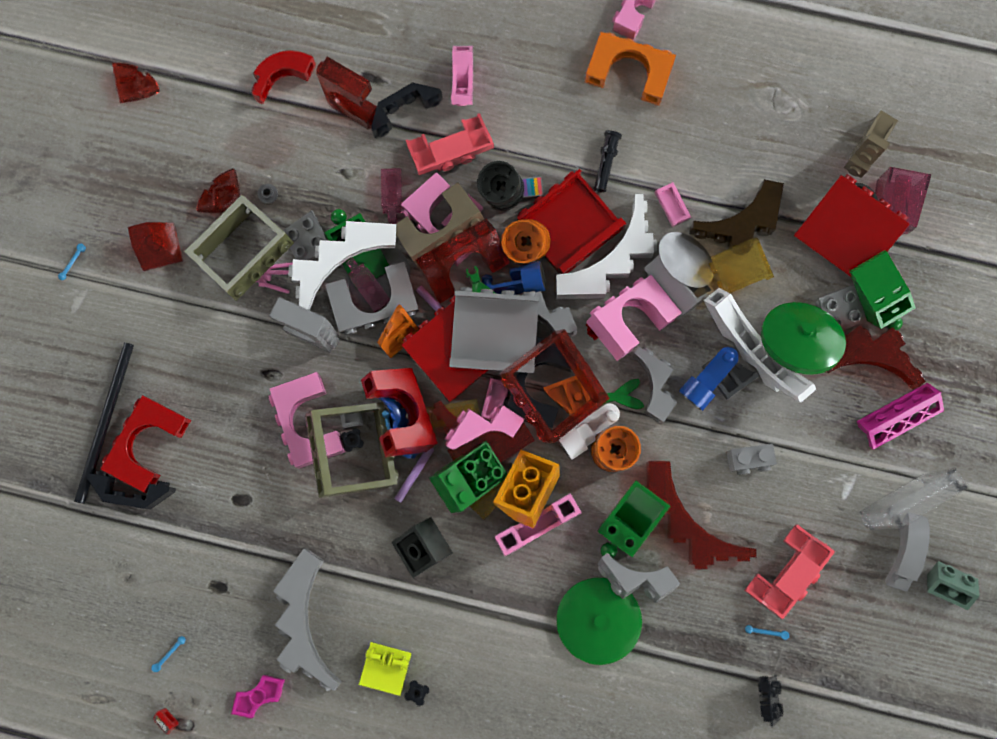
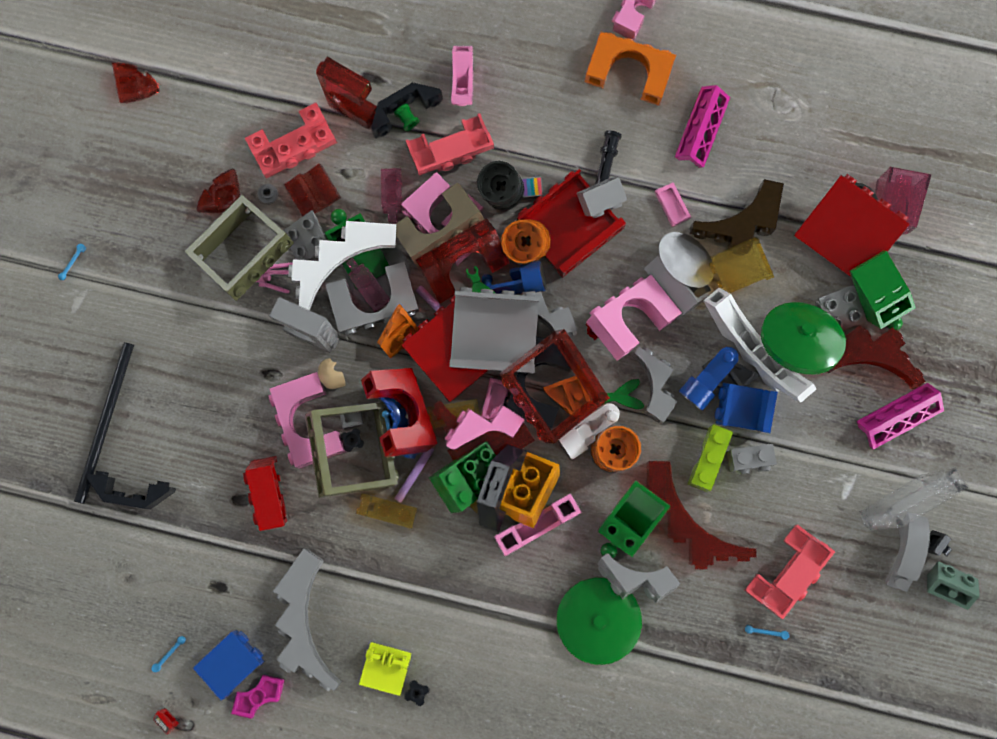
red arch [100,395,191,493] -> none
clear red slope [128,222,183,271] -> none
red arch [252,50,316,104] -> none
pearl dark grey slope [392,517,453,578] -> none
white arch [556,194,657,299] -> none
black hinge [758,675,784,727] -> none
dark tan arch [844,110,898,178] -> none
none -> blue panel [193,630,265,701]
none -> red wedge [243,456,287,531]
none -> coral bracket [245,103,337,179]
none -> clear red slope [284,164,341,216]
none -> tan hair [318,358,346,389]
none -> clear yellow plate [356,493,418,529]
none -> green bush [394,104,420,131]
none -> black slope [477,444,527,532]
none -> light grey brick [577,177,627,218]
none -> dark pink fence [675,85,730,168]
none -> lime arch [687,424,733,492]
none -> blue panel [715,383,778,433]
none -> black tile [928,530,952,556]

